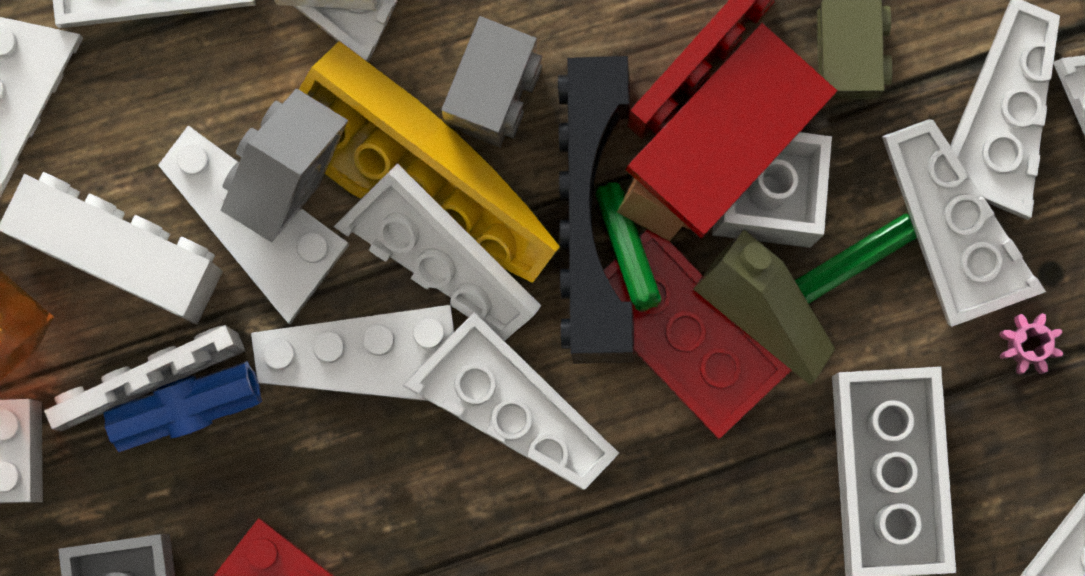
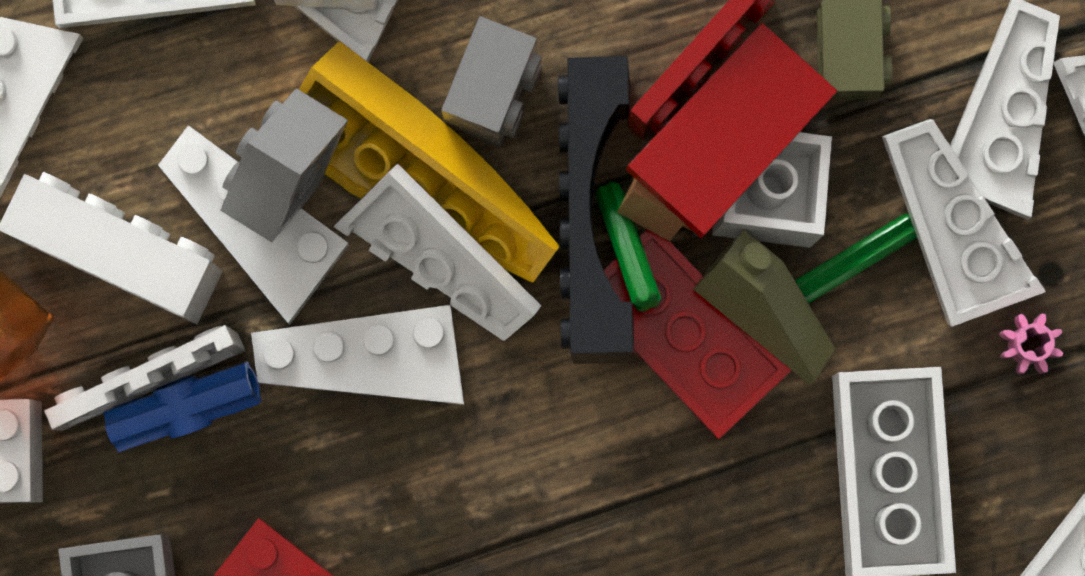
white wing [403,312,619,490] -> none

